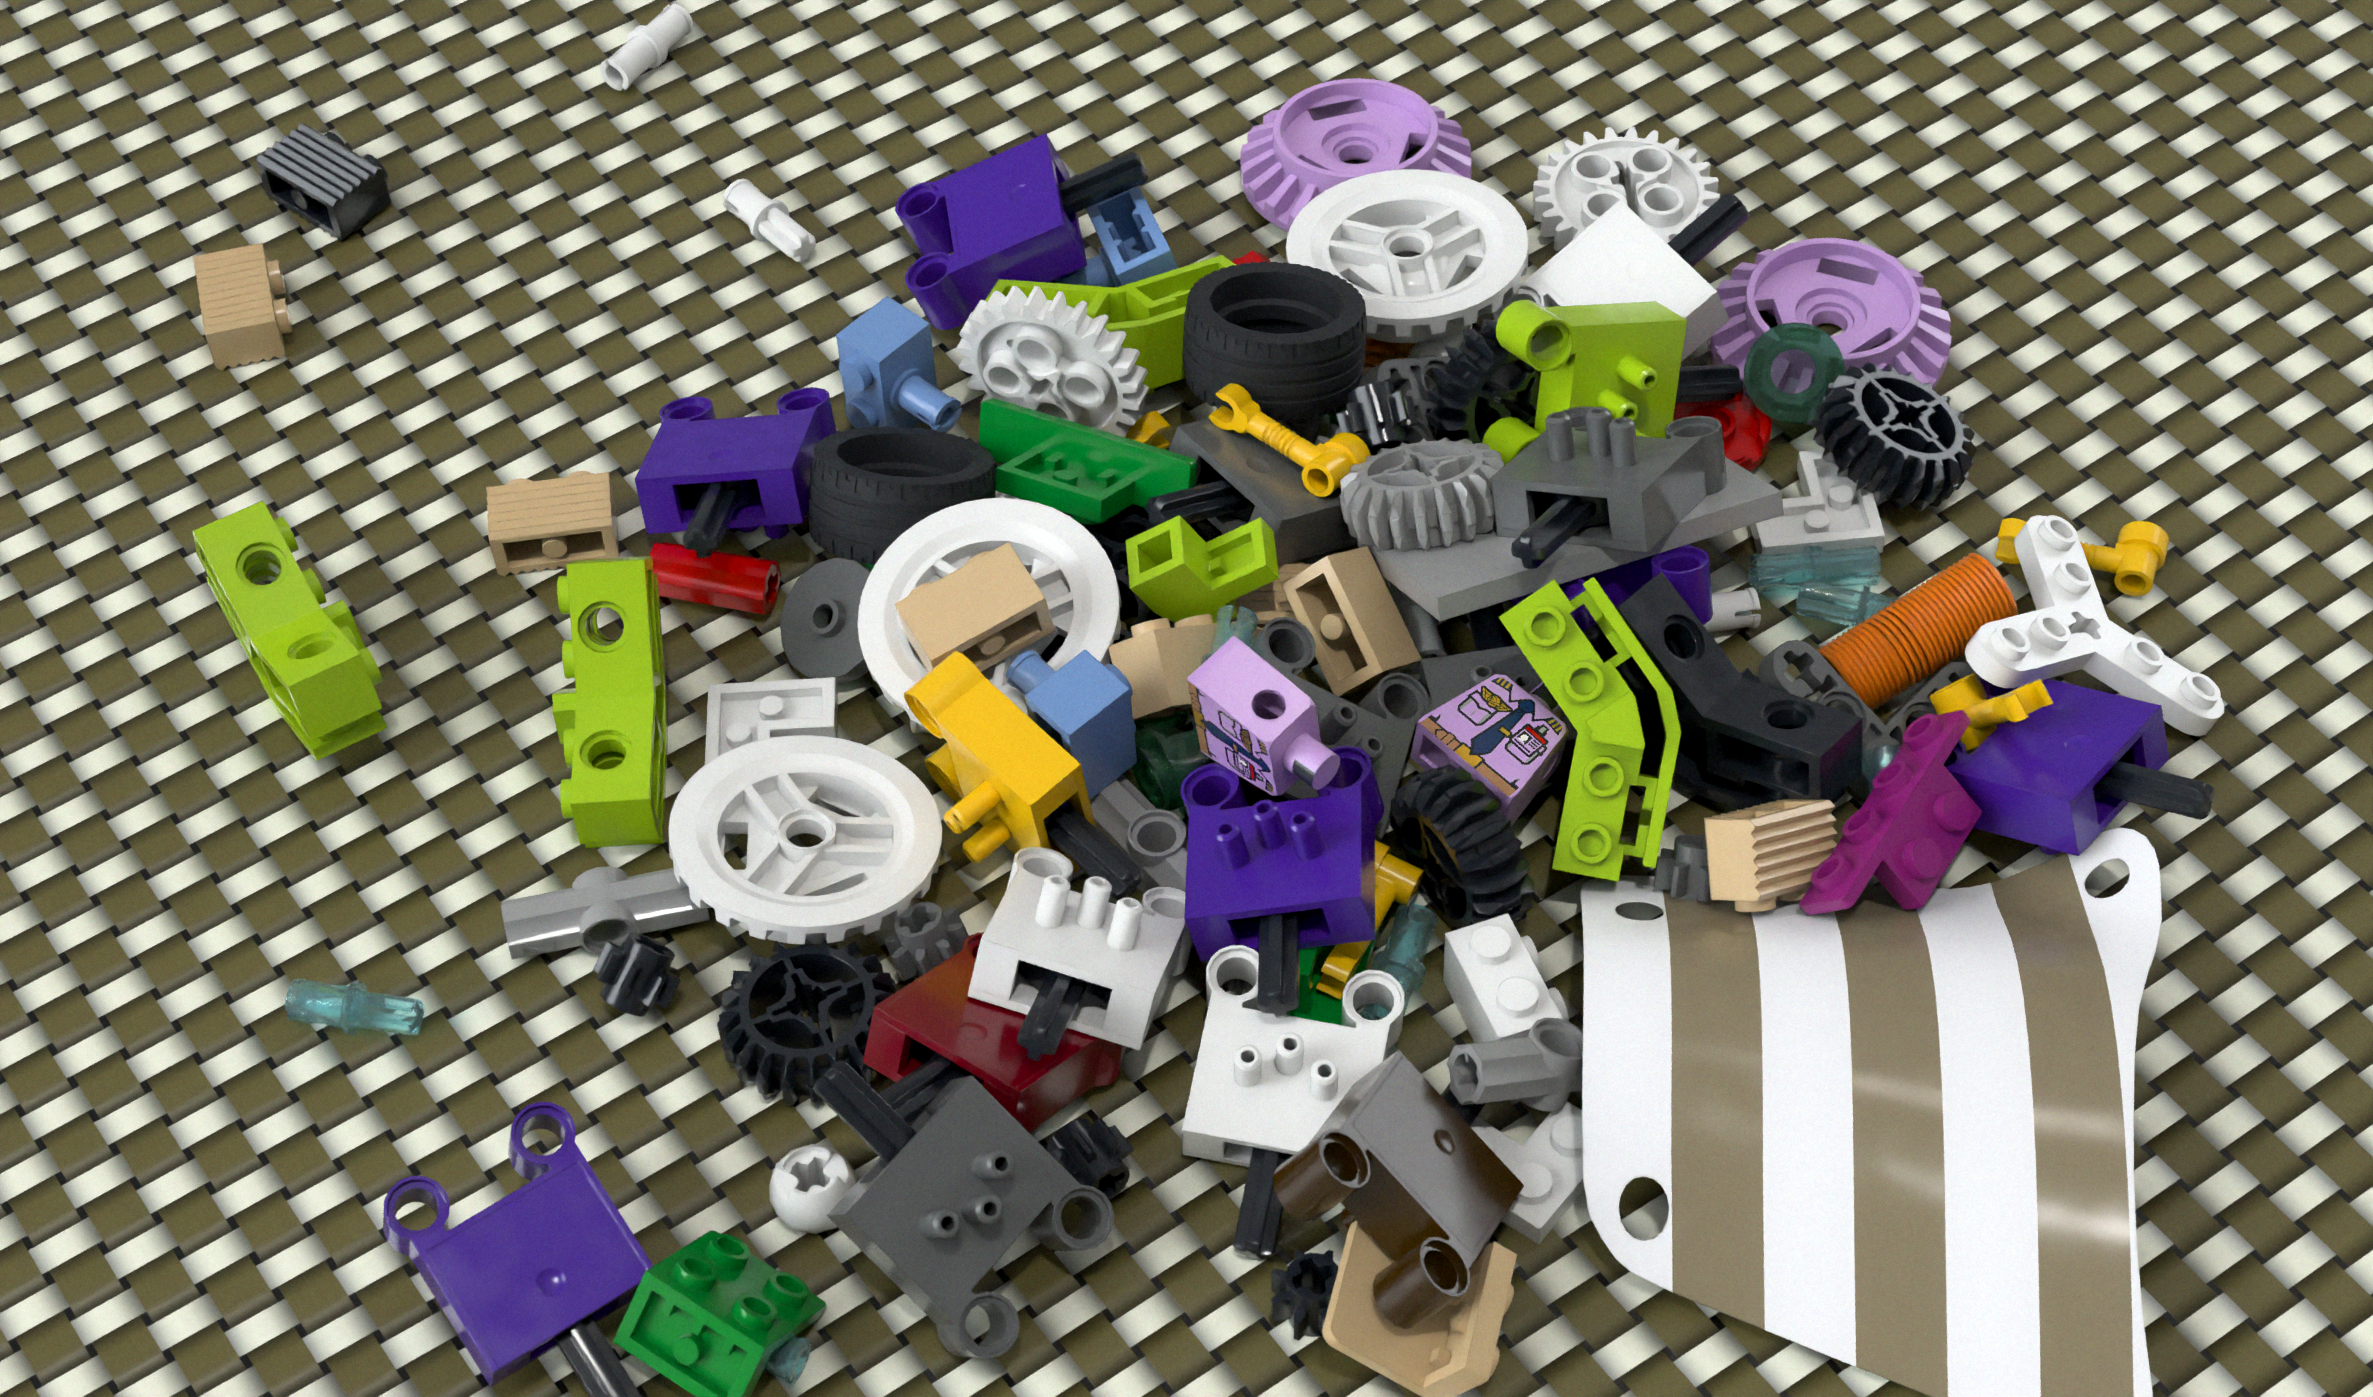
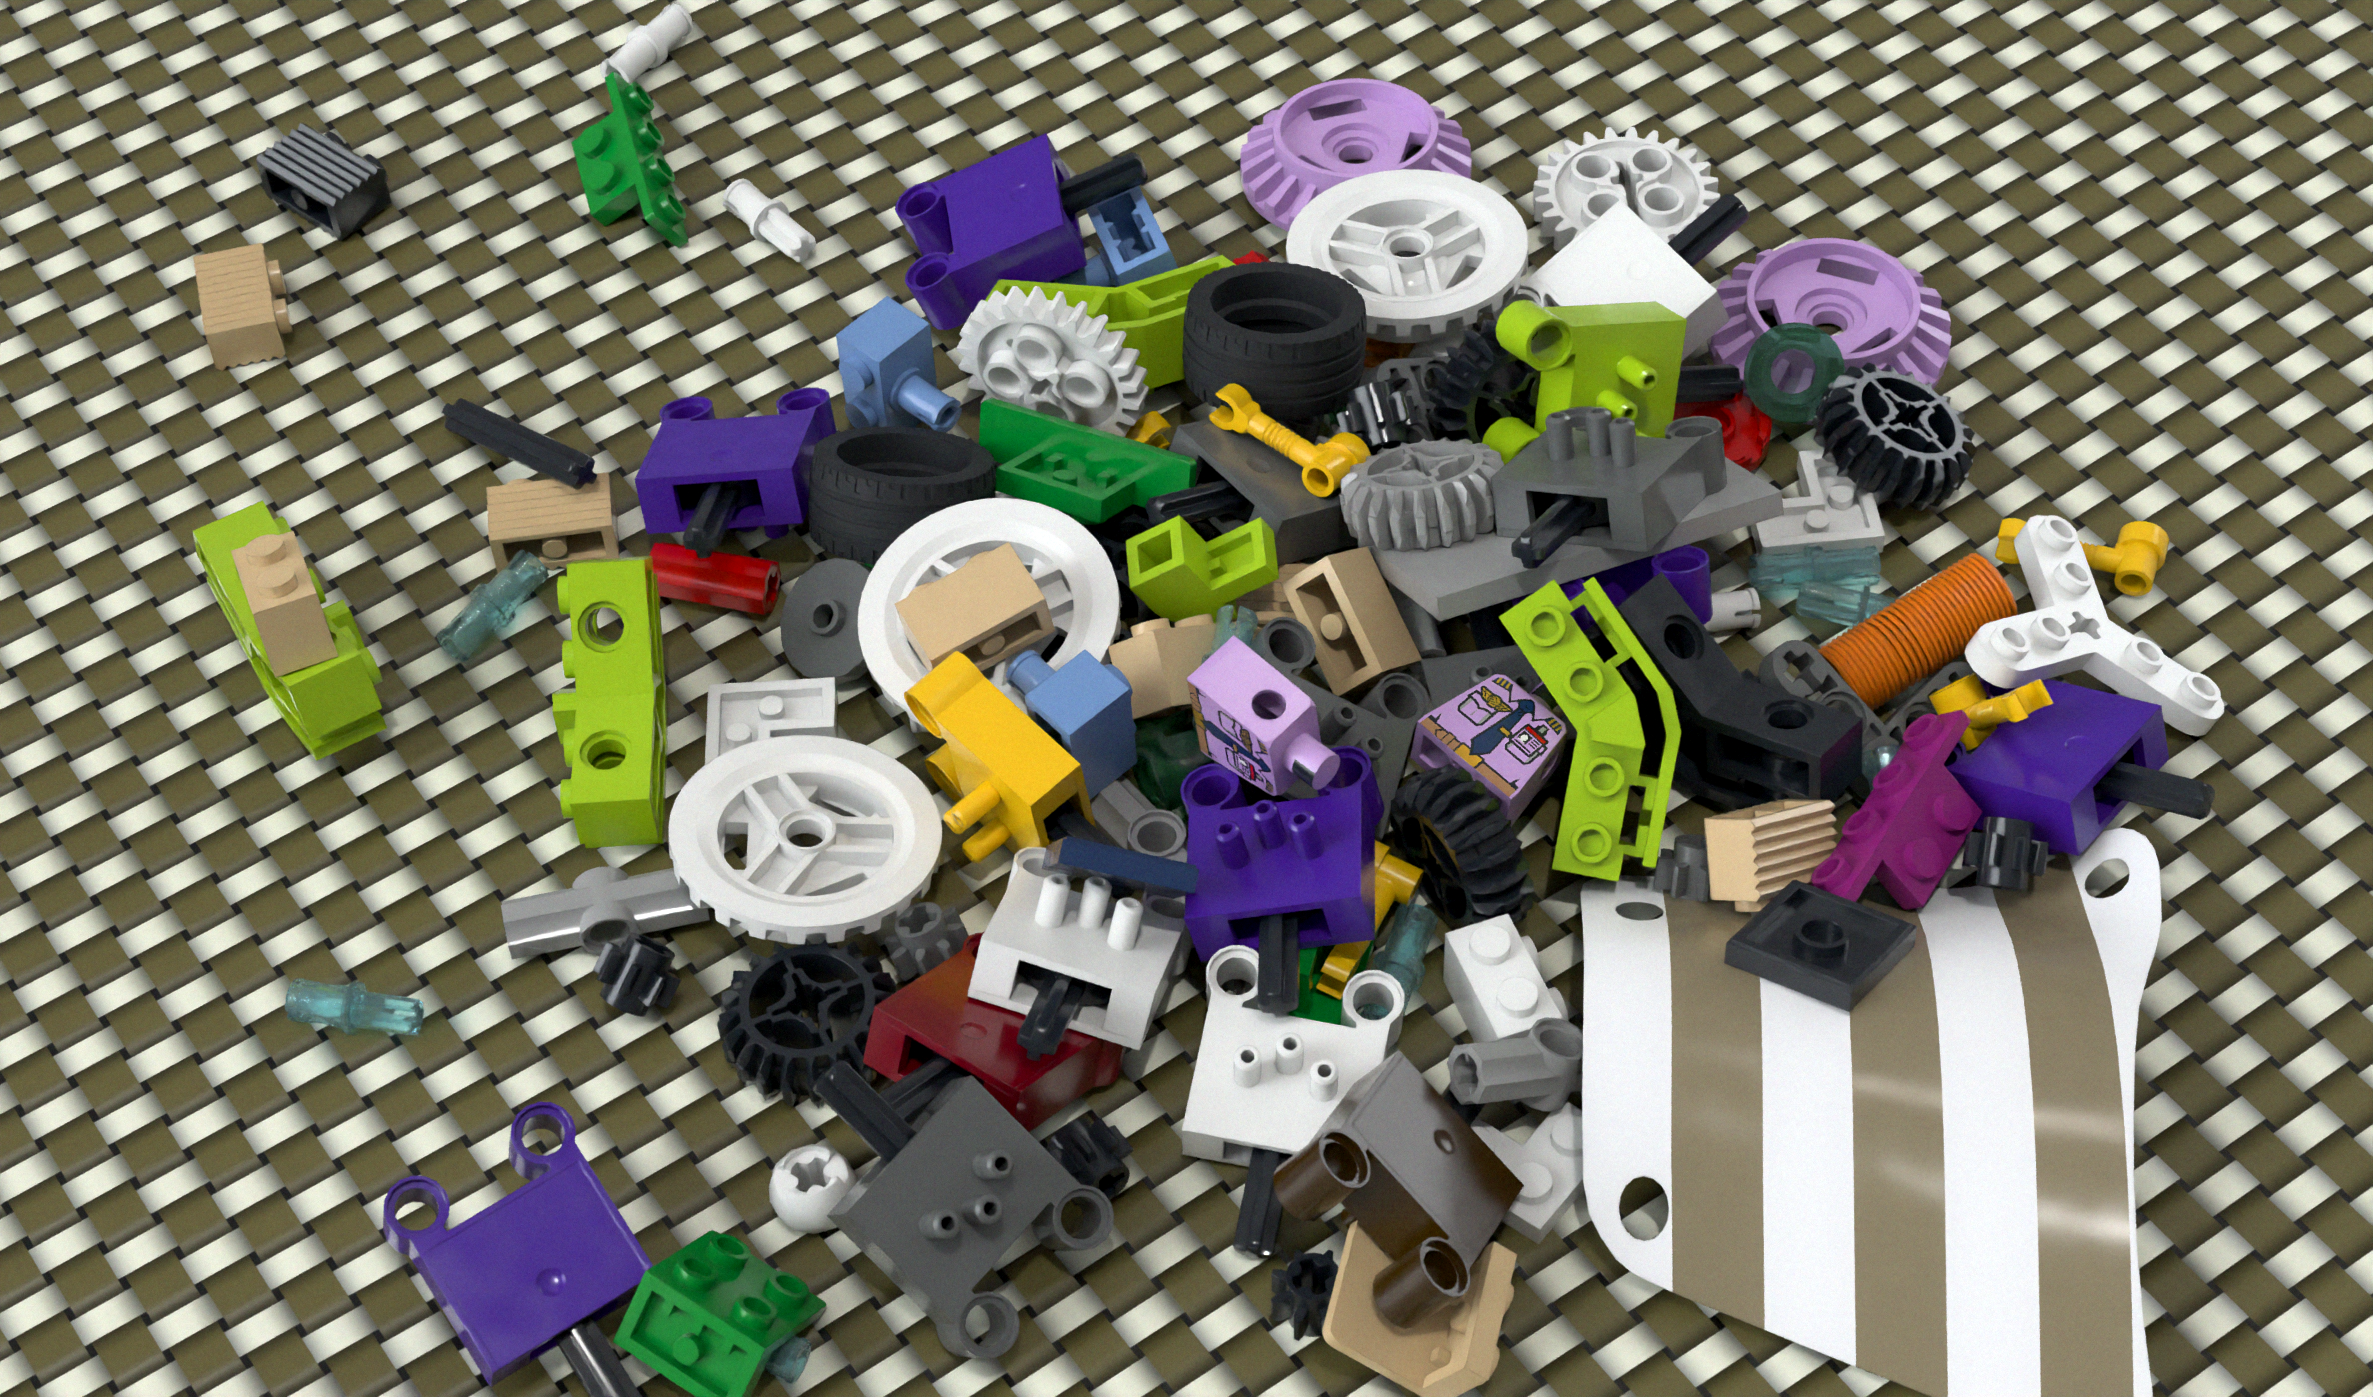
none -> tan brick [231,531,338,678]
none -> clear light blue pin [436,550,549,662]
none -> black axle [442,398,597,490]
none -> green bracket [571,71,689,248]
none -> dark blue tile [1042,836,1199,899]
none -> black tile [1724,880,1917,1012]
none -> black gear [1962,817,2049,892]

